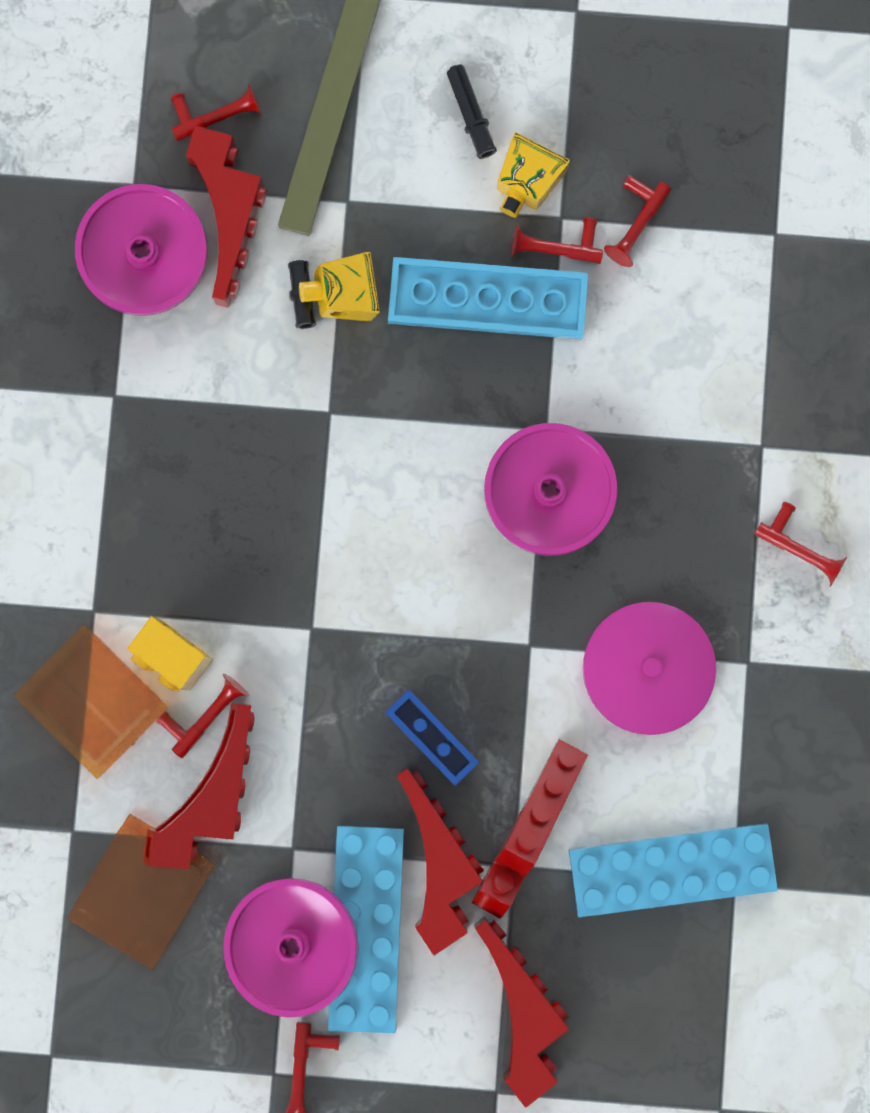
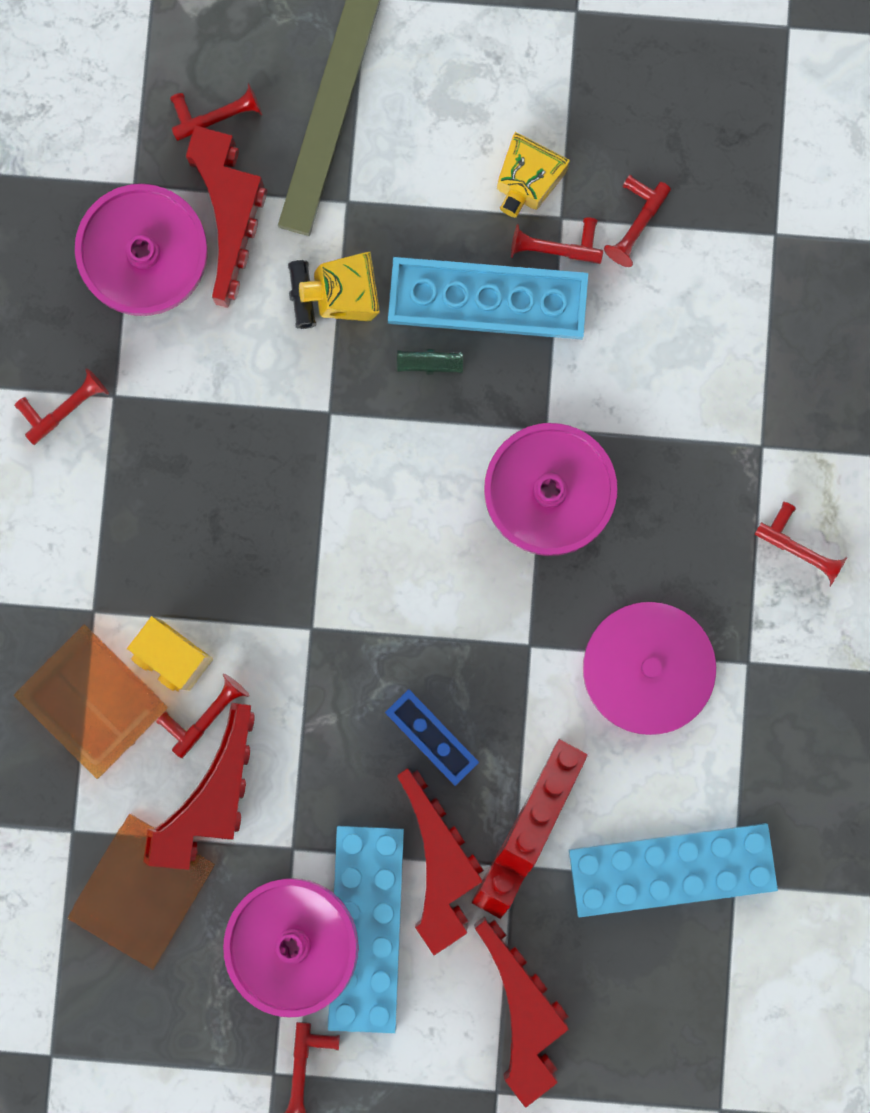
black axle [447,64,497,159] -> none
none -> red piece [14,368,109,445]
none -> clear green pin [397,349,463,375]

